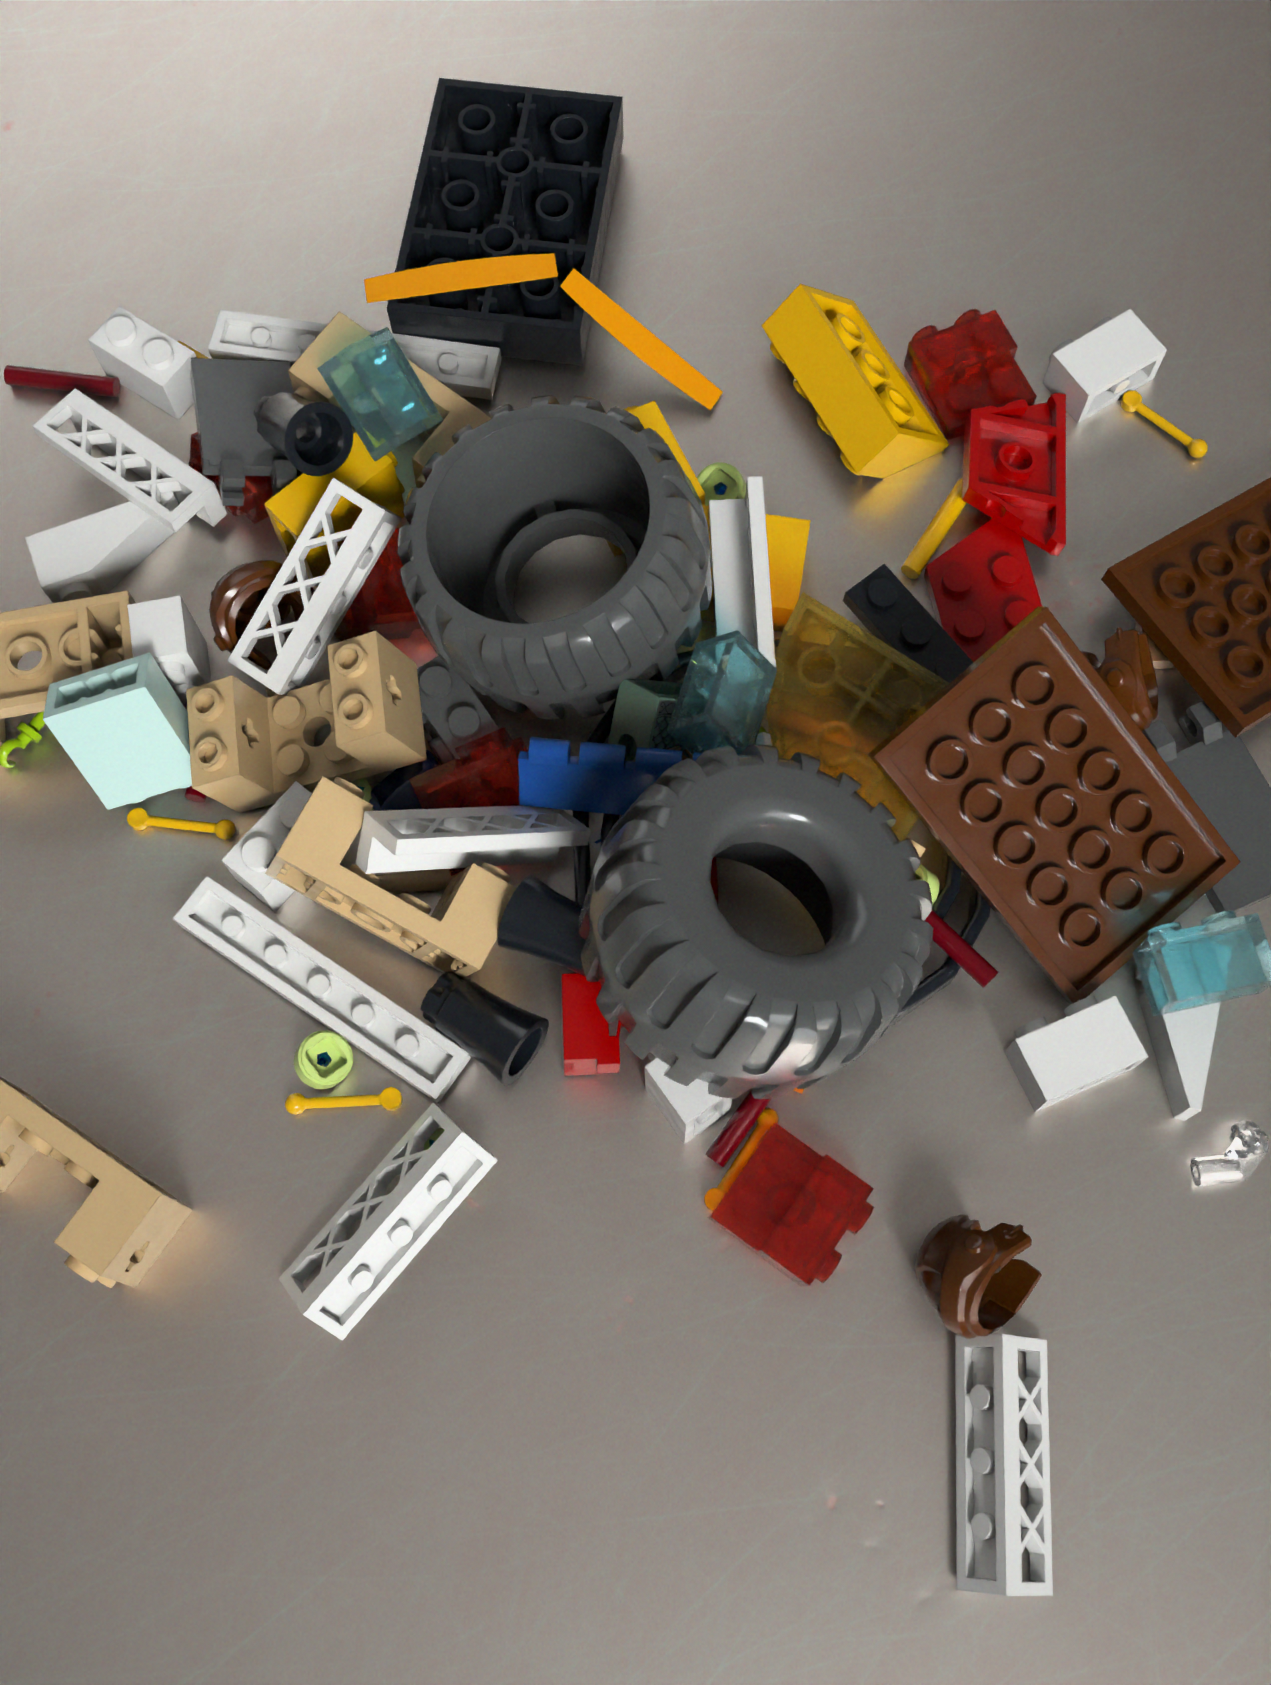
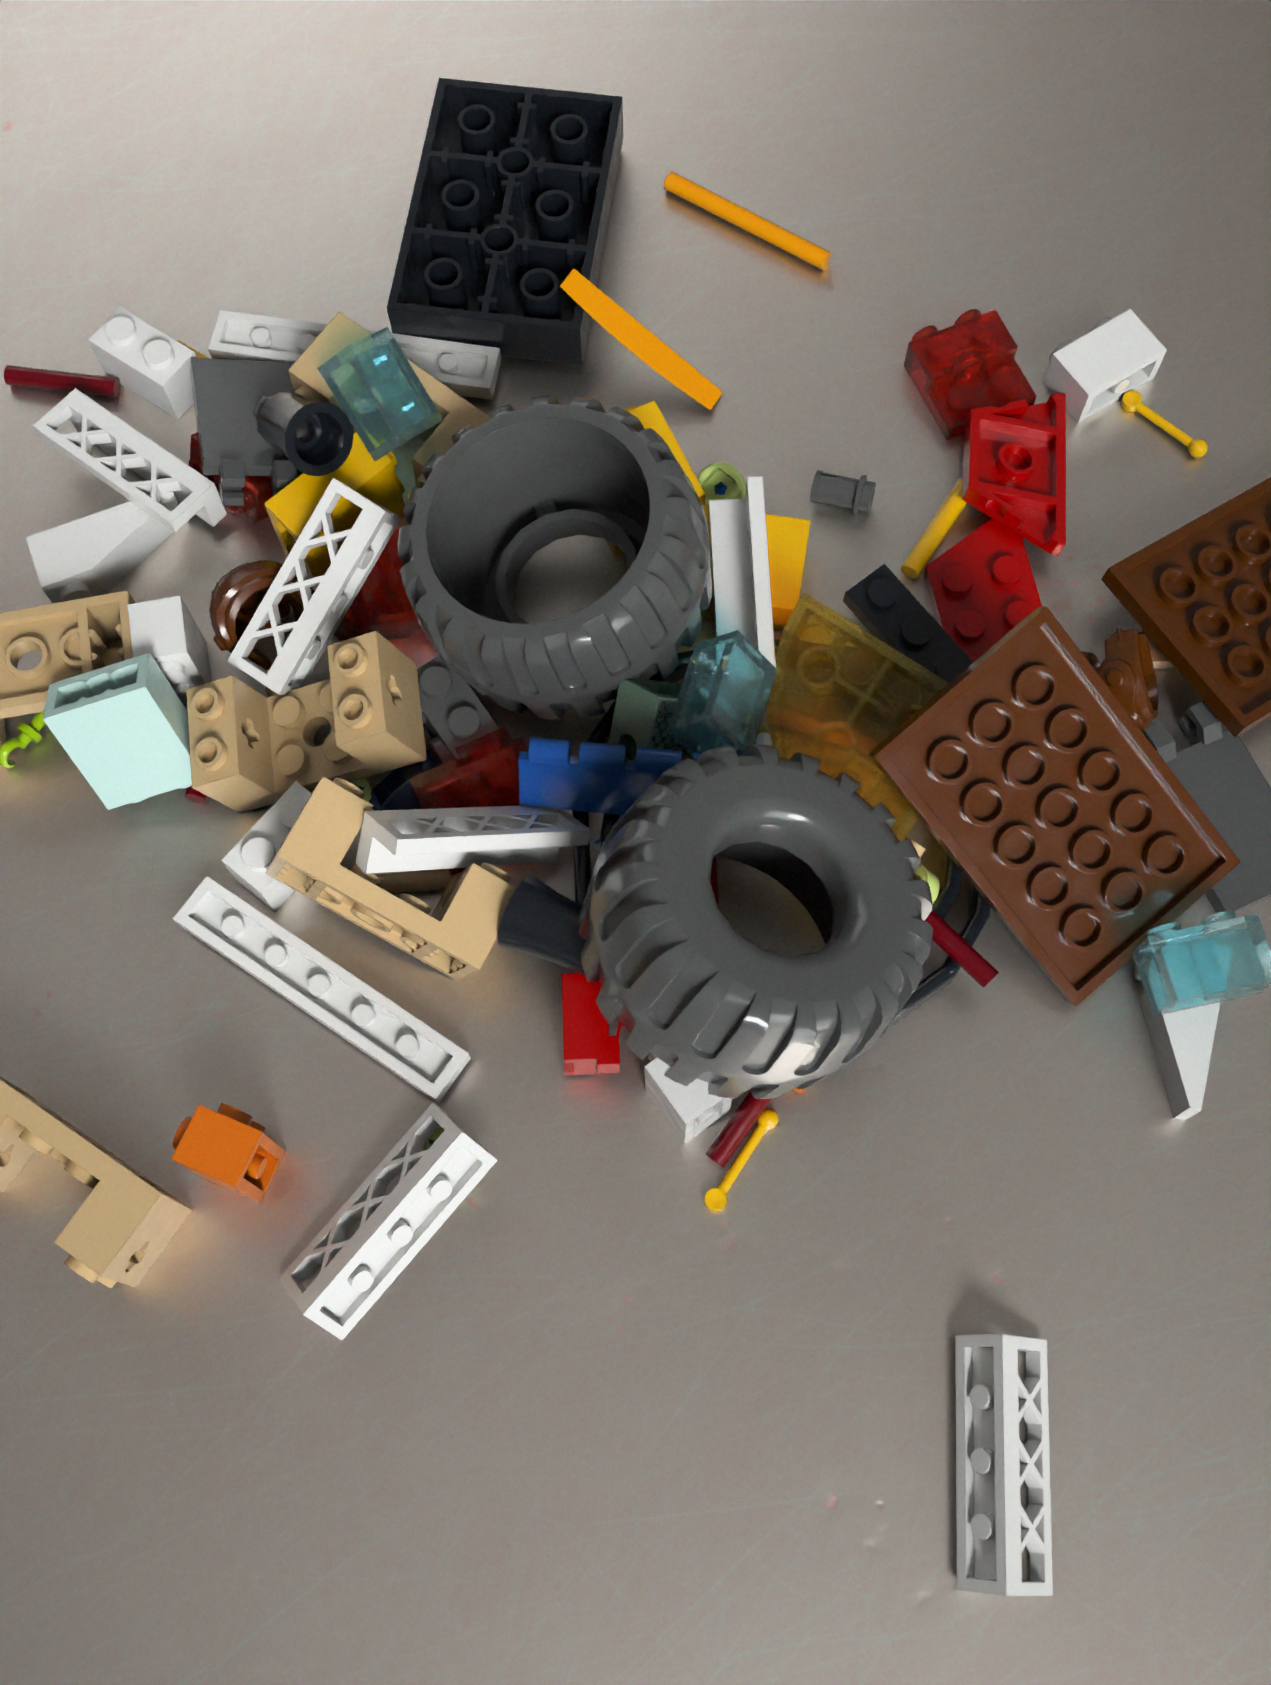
yellow hinge [127,808,236,840] -> none
yellow hinge [285,1087,403,1115] -> none
yellowish green tile [294,1030,353,1089] -> none
light orange sticker [364,253,558,303] -> none
black plant [420,971,549,1086] -> none
clear red plate [708,1122,874,1287] -> none
yellow slope [761,284,950,479] -> none
reddish brown helmet [915,1214,1042,1339] -> none
white brick [1004,996,1149,1112] -> none
clear arm [1190,1120,1269,1187] -> none
none -> orange brick [171,1103,286,1203]
none -> light orange bar [664,171,831,270]
none -> dark grey pin [810,470,876,515]

